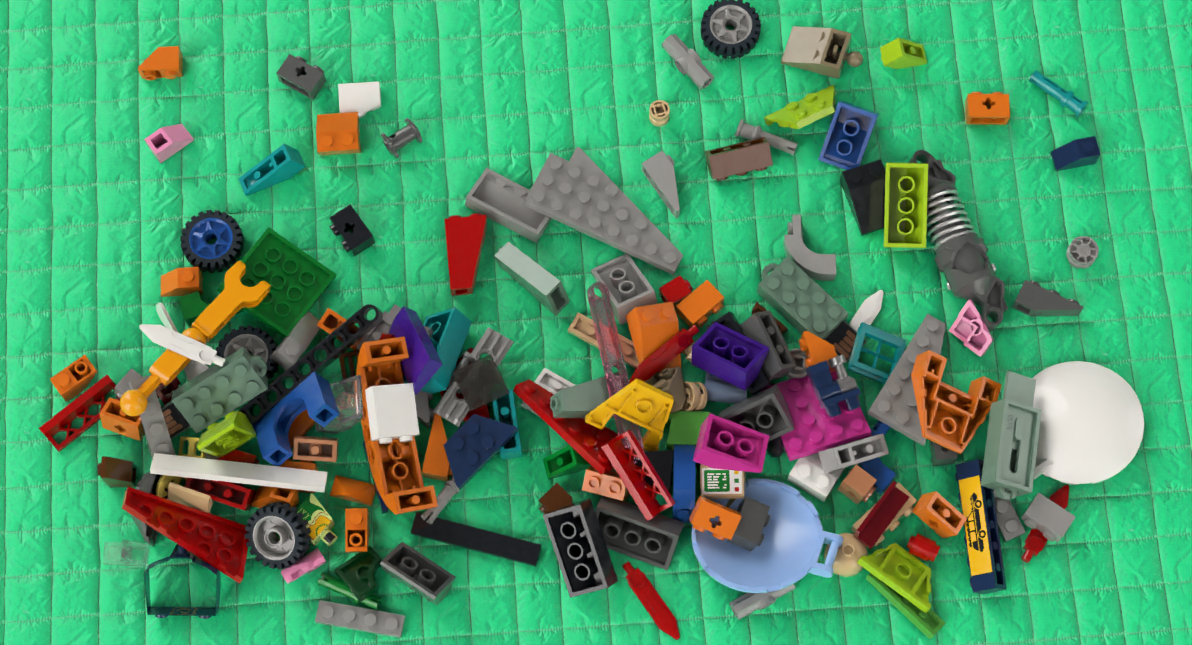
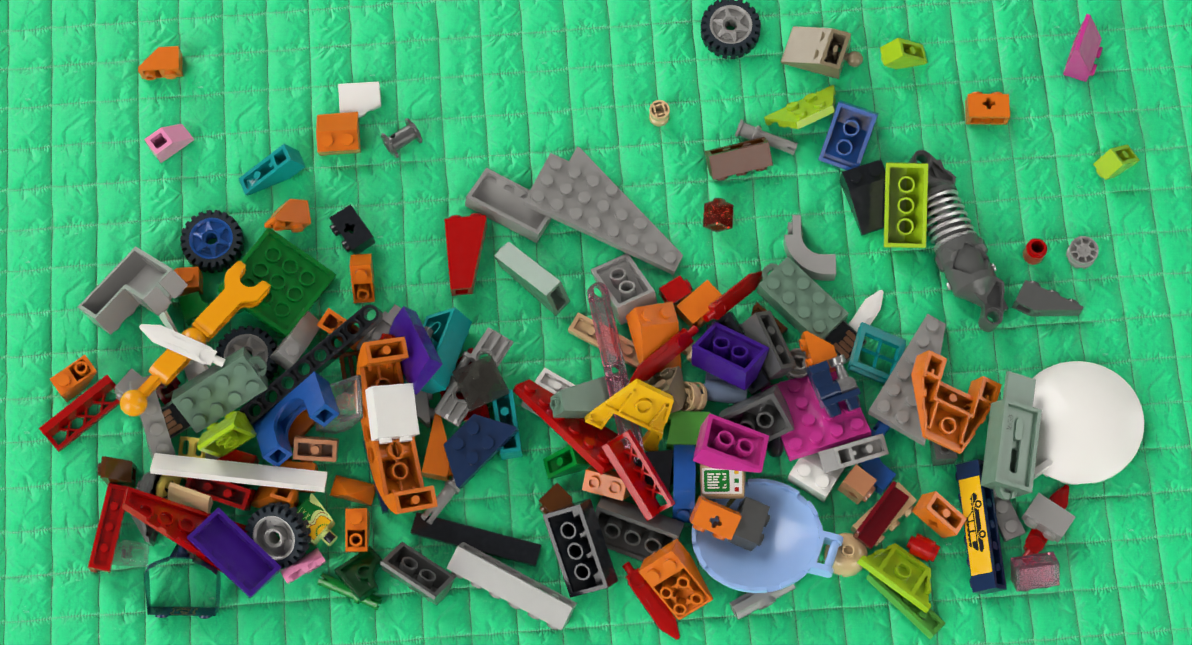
orange brick [99,397,145,442] -> none
dark grey brick [276,54,326,100] -> none
light grey plate [315,600,406,638] -> none
light grey slope [641,151,680,218] -> none
light grey piece [662,34,714,90] -> none
bright pink slope [949,299,994,357] -> none
teal pin [1029,70,1088,117] -> none
dark blue slope [1051,136,1101,171] -> none
none -> light grey piece [78,246,188,335]
none -> red fence [88,483,128,573]
none -> dark purple slope [187,507,281,598]
none -> orange slope [264,199,311,233]
none -> orange slope [349,253,375,303]
none -> brick [447,542,577,630]
none -> orange slope [638,539,713,620]
none -> clear red brick [703,198,734,232]
none -> red piece [703,271,762,322]
none -> clear pink brick [1010,552,1060,592]
none -> red brick [1023,239,1047,265]
none -> dark pink slope [1063,14,1103,82]
none -> lime slope [1093,144,1140,180]

